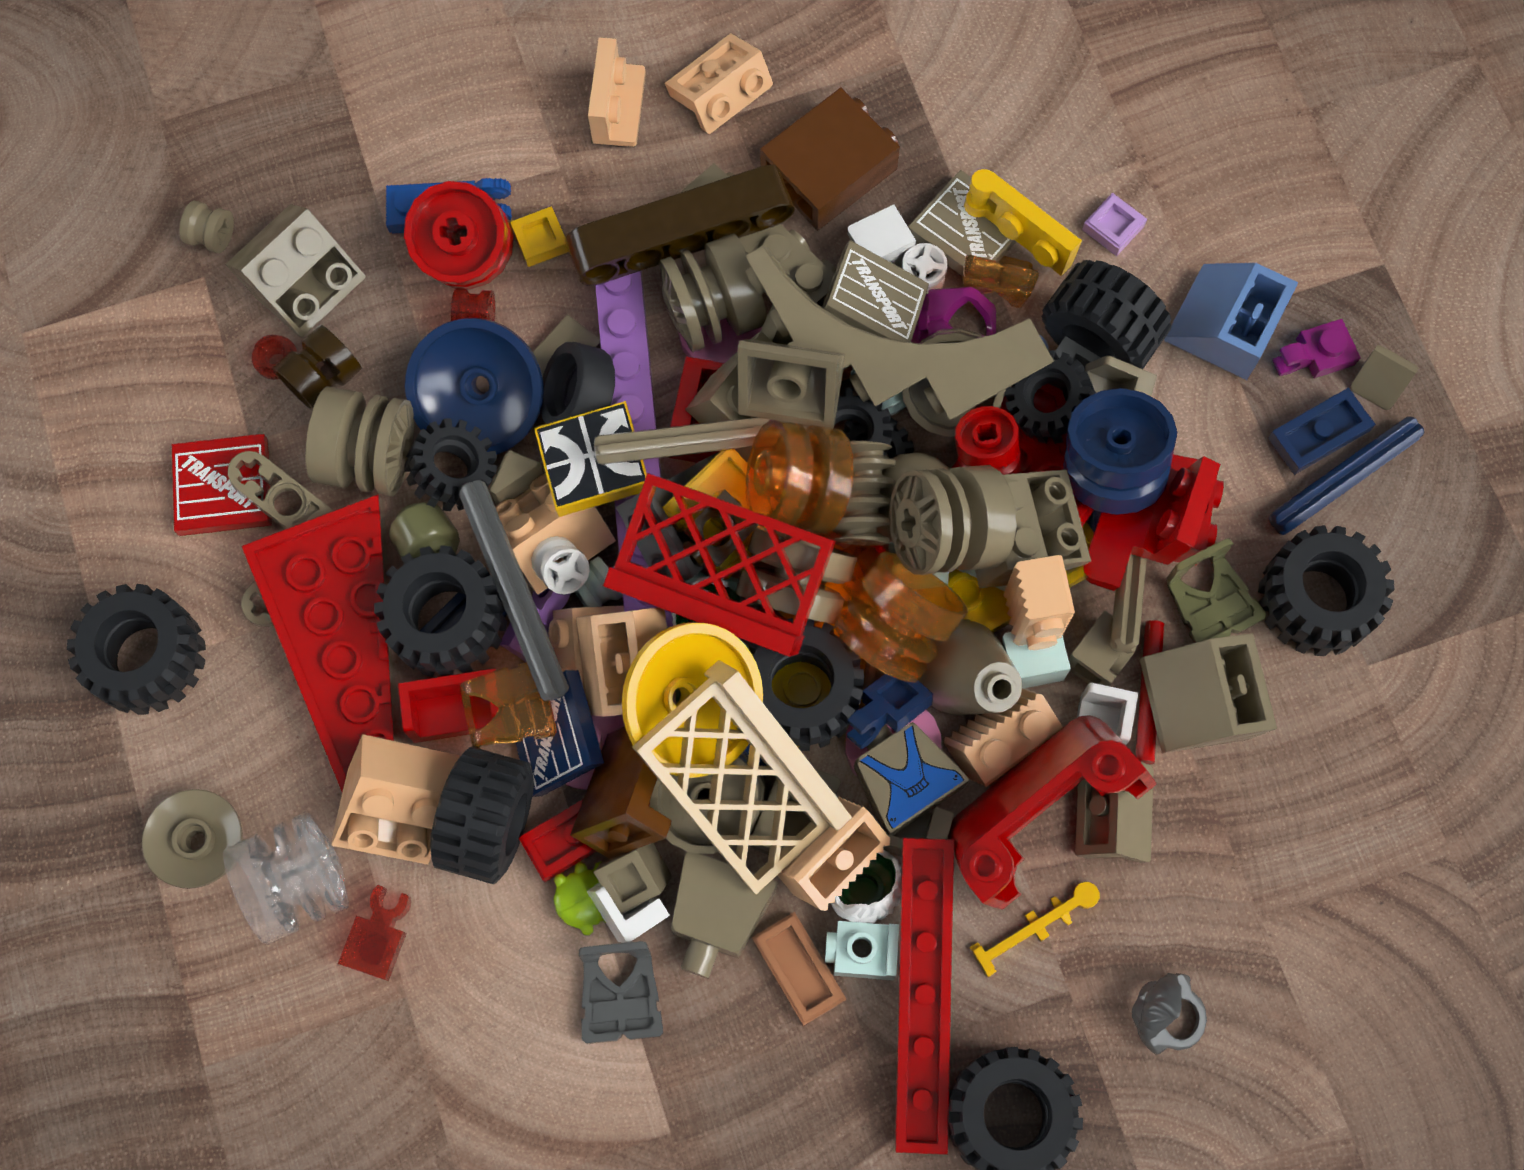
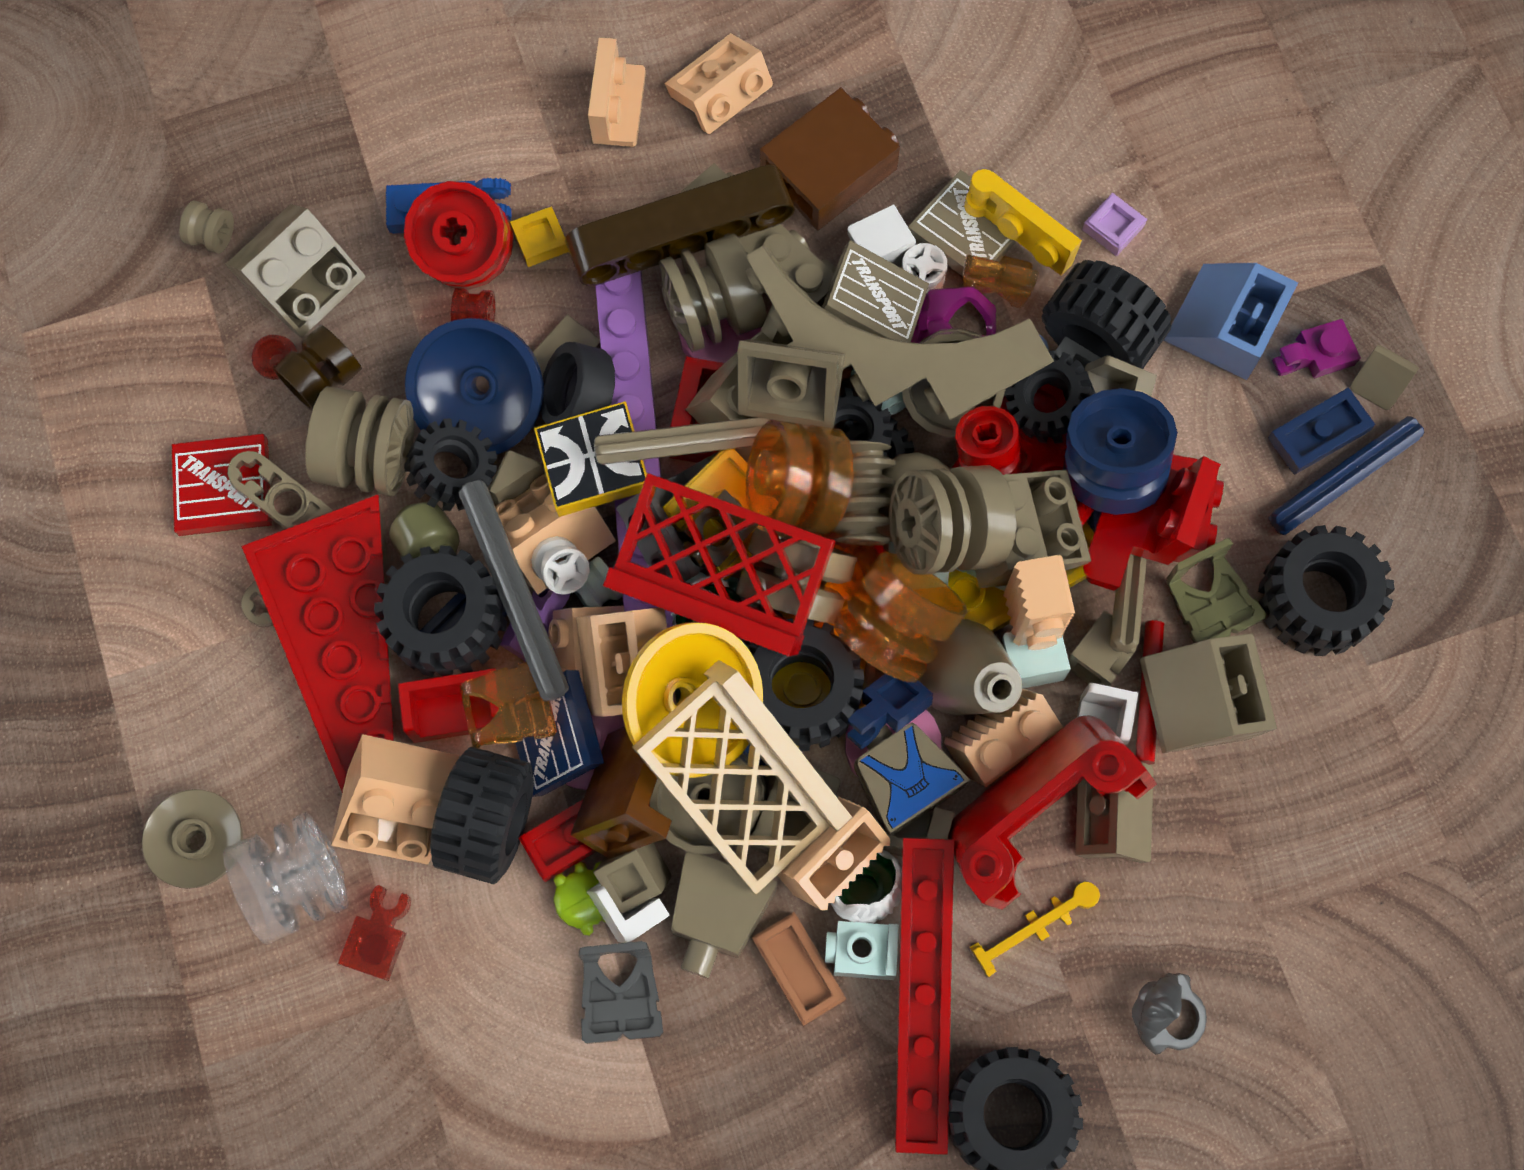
black tyre [67,584,206,715] -> none

